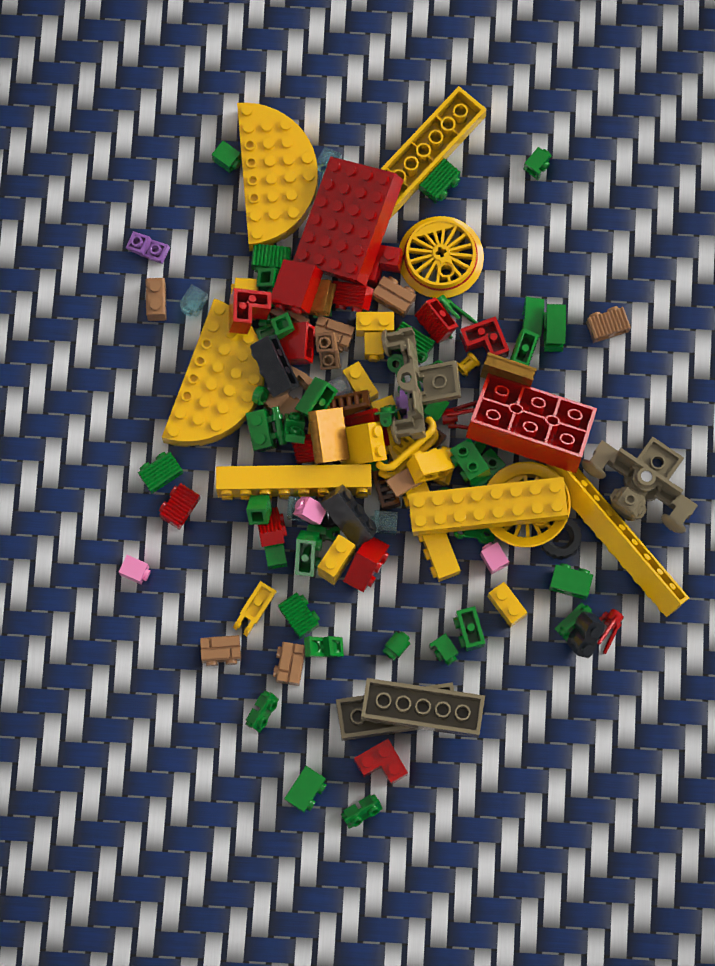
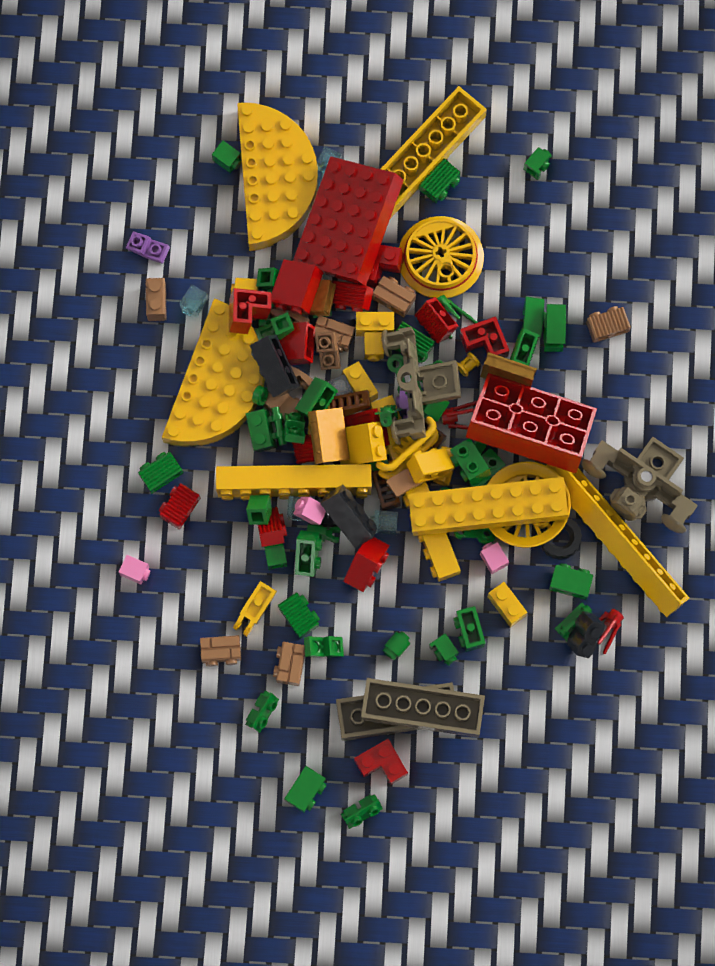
green brick [251,244,291,273] -> none
yellow brick [317,535,355,585] -> none

